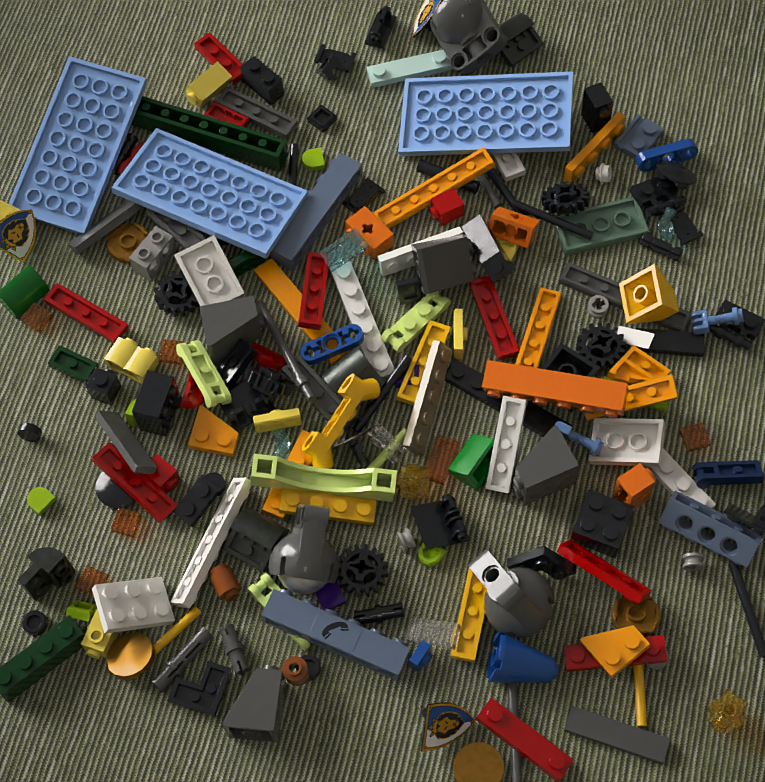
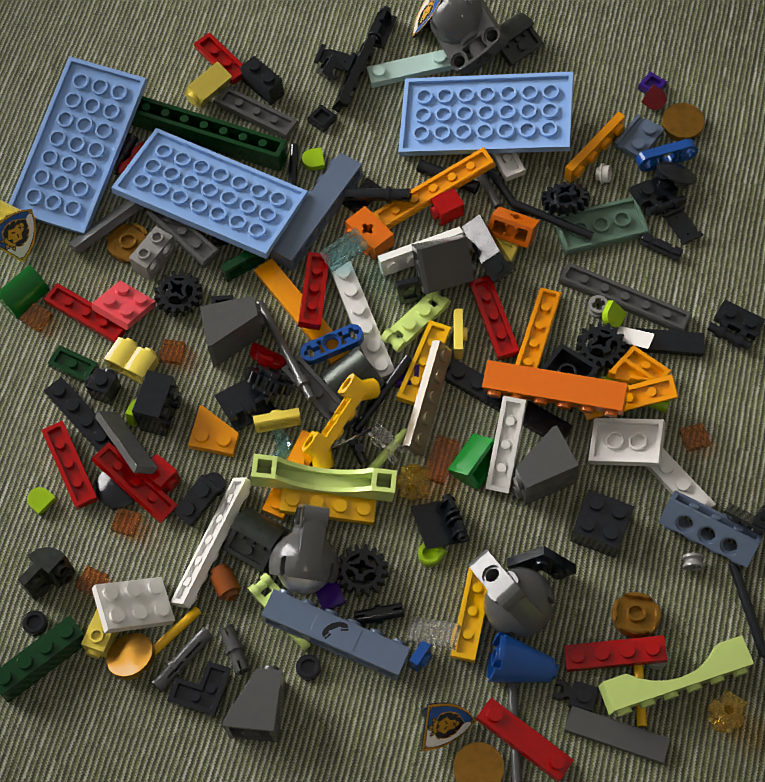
black tile [17,423,42,442] -> none
lime tile [66,600,97,622] -> none
white plate [174,235,245,306] -> none
yellowish green plate [176,340,231,408] -> none
red plate [179,373,205,409] -> none
red plate [204,101,250,128] -> none
black plate [217,338,258,389] -> none
dark orange brick [282,656,310,686] -> none
light grey bush [396,528,416,552] -> none
medium blue hinge [555,421,605,456] -> none
red plate [557,539,652,604] -> none
light orange wing [580,625,651,678] -> none
black brick [581,82,614,133] -> none
orange brick [613,463,655,509] -> none
yellow slope [619,264,679,324] -> none
clear light blue arm [658,206,677,240] -> none
medium blue hinge [691,307,744,335] -> none
dark blue plate [692,460,764,489] -> none
none -> red plate [41,420,98,510]
none -> black plate [43,377,114,452]
none -> coral plate [92,280,155,330]
none -> black plate [331,36,376,113]
none -> black pin [345,186,412,204]
none -> black plate [552,680,599,712]
none -> yellowish green arch [598,635,754,717]
none -> lime tile [602,300,627,328]
none -> dark purple tile [638,71,668,94]
none -> dark red tile [641,84,667,110]
none -> pearl gold tile [661,103,705,141]

